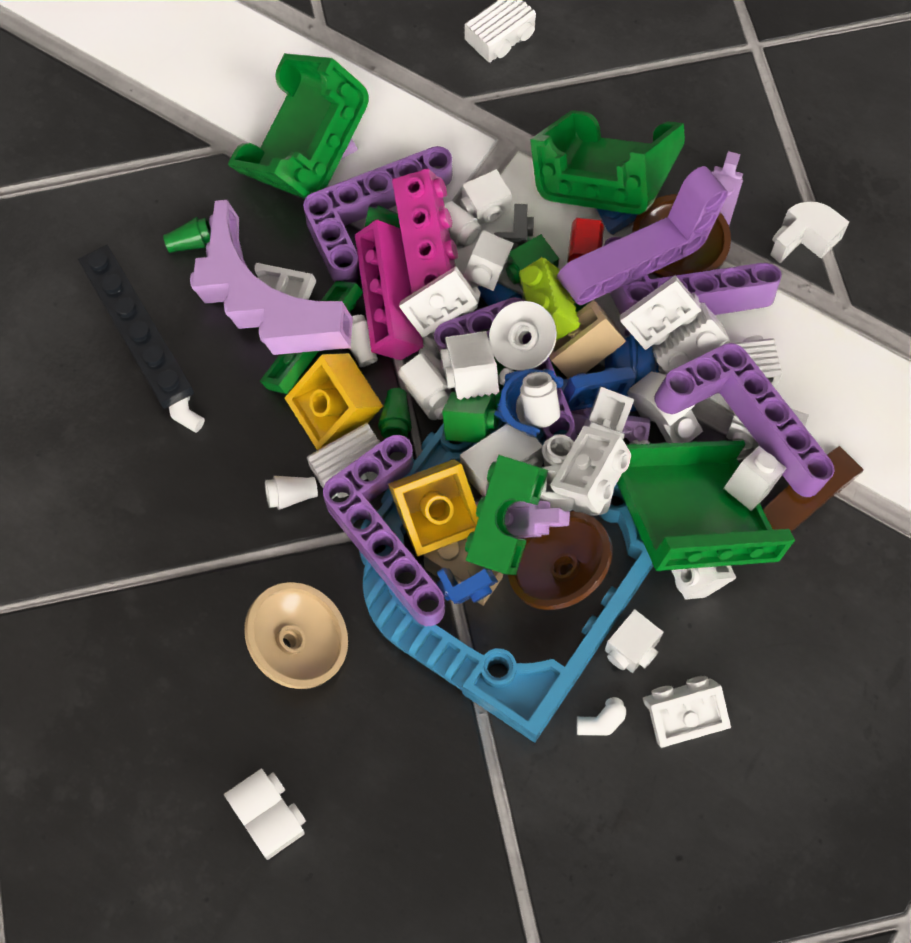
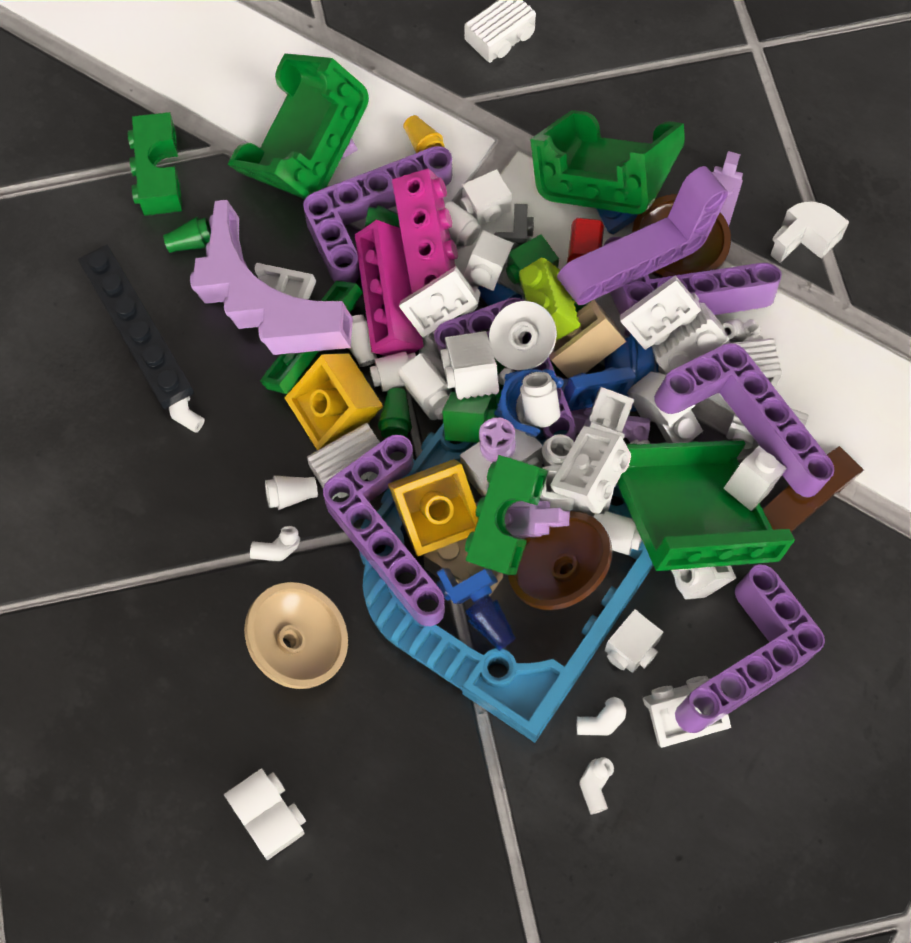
none -> green arch [128,112,182,216]
none -> white arm [250,526,300,561]
none -> white brick [369,351,416,392]
none -> yellow cone [403,115,445,153]
none -> clear blue cone [465,594,516,651]
none -> lavender wheel [479,418,516,462]
none -> white arm [580,757,614,815]
none -> white brick [594,511,642,555]
none -> medium lavender beam [675,564,825,733]
none -> white arm [722,319,761,342]

